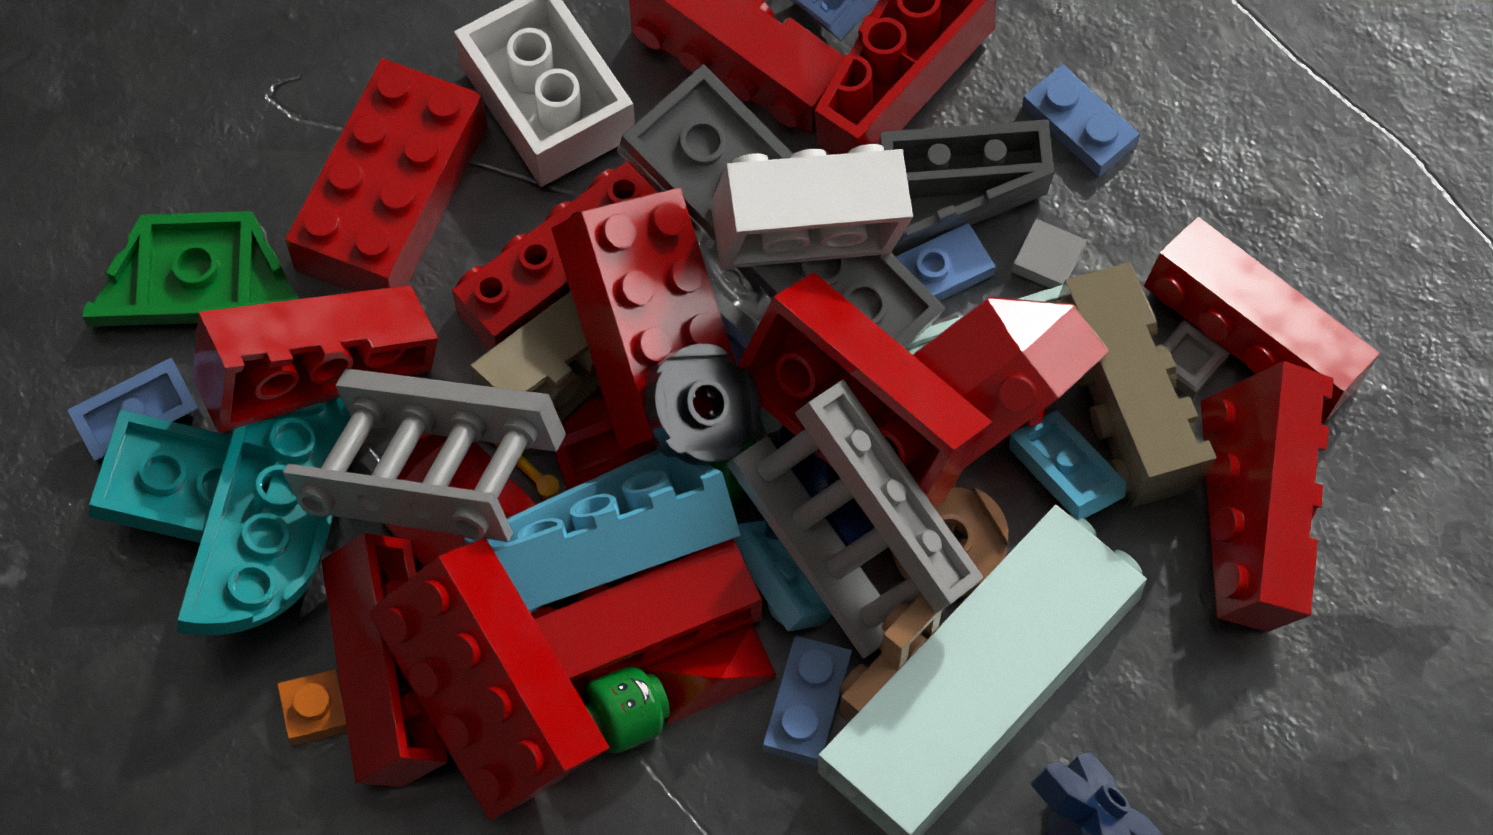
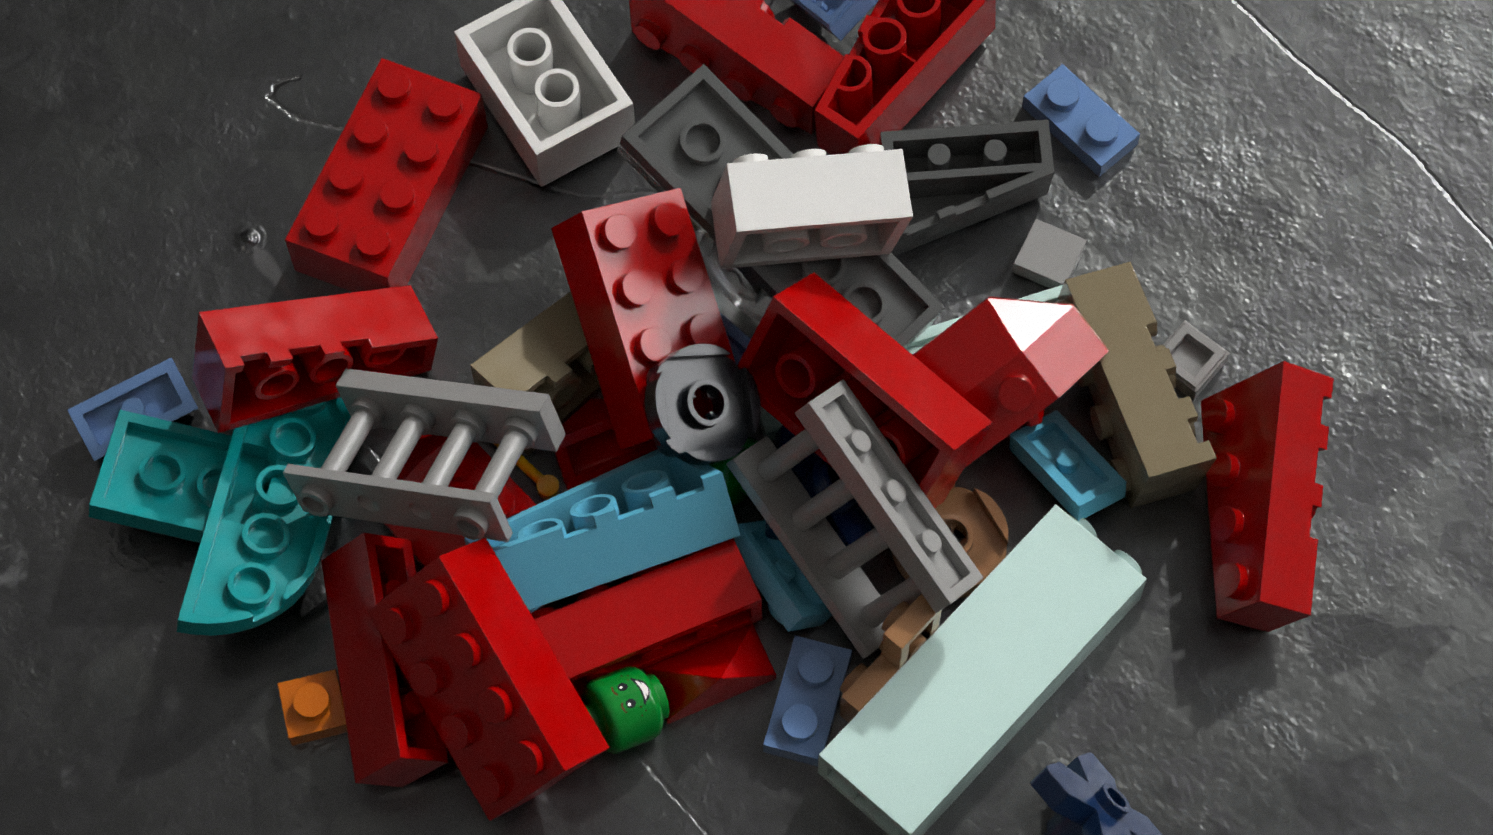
green wing [83,211,299,327] -> none
red brick [452,160,659,351] -> none
medium blue plate [896,223,996,301] -> none
brick [1143,217,1380,424] -> none

